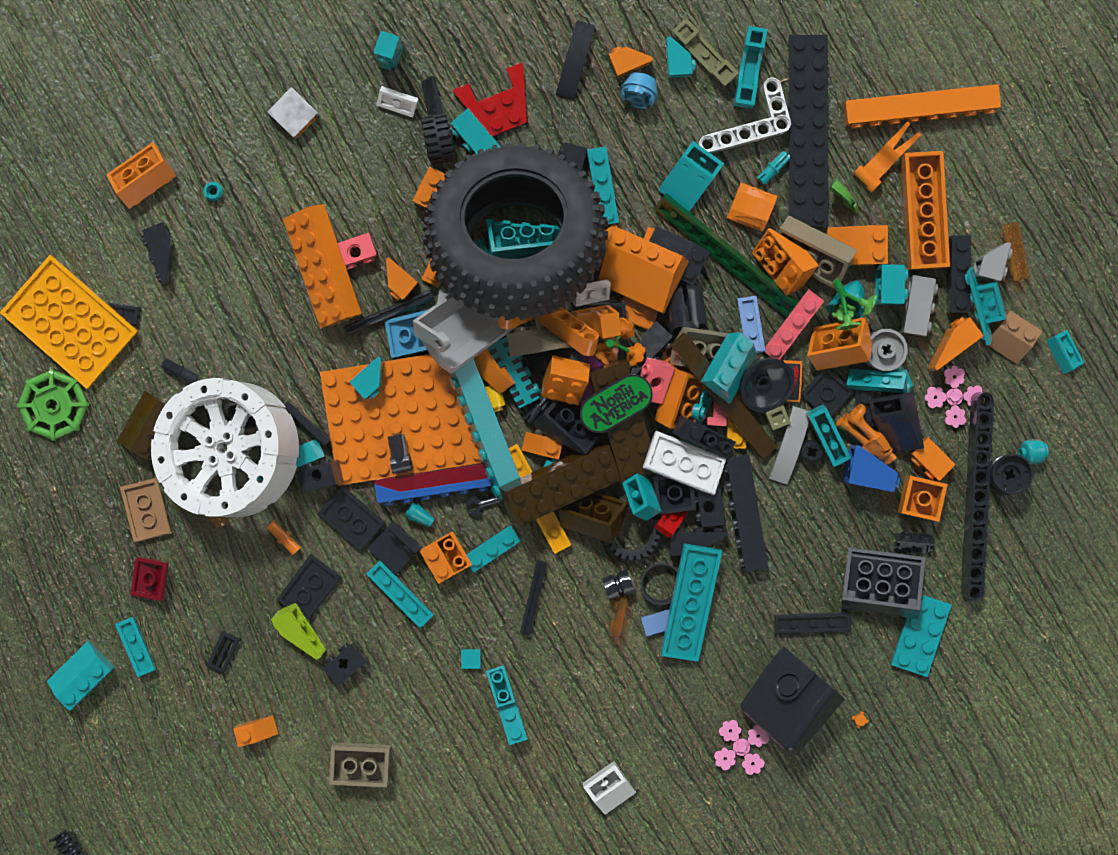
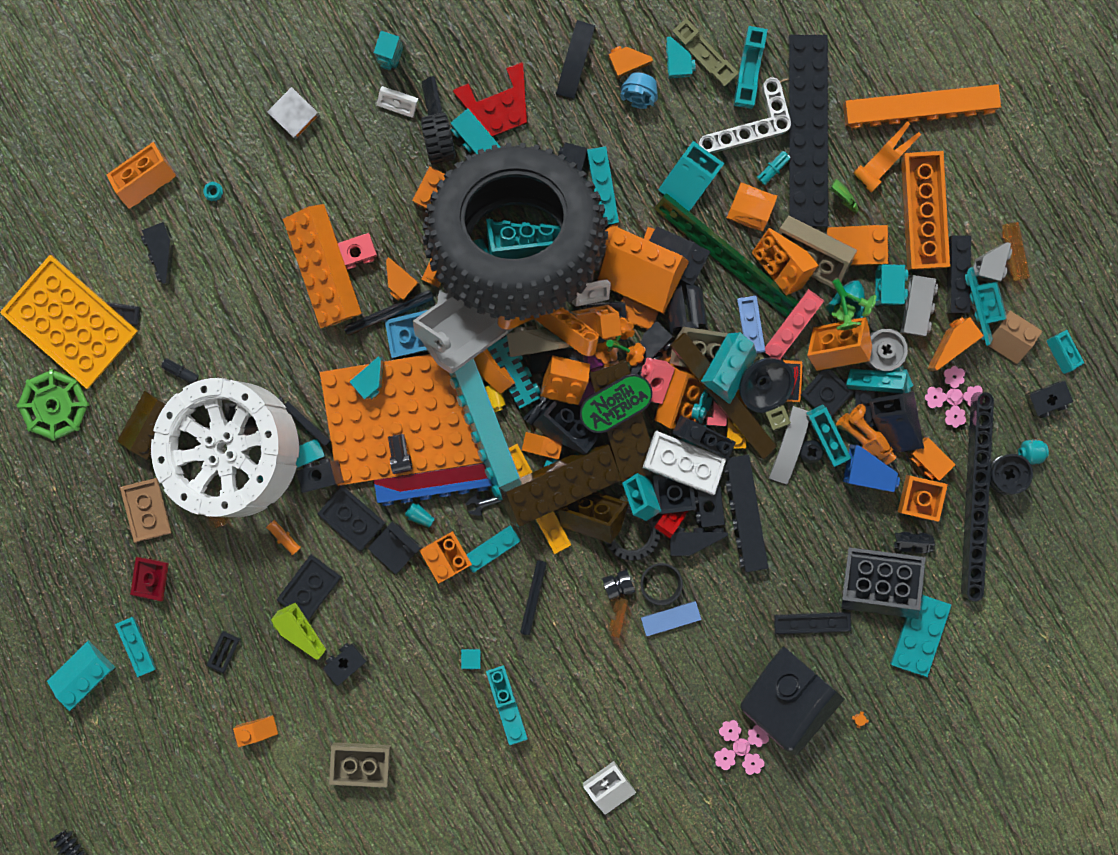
teal plate [367,561,434,628] -> none
teal plate [660,544,722,661] -> none
none -> black brick [1025,380,1073,418]

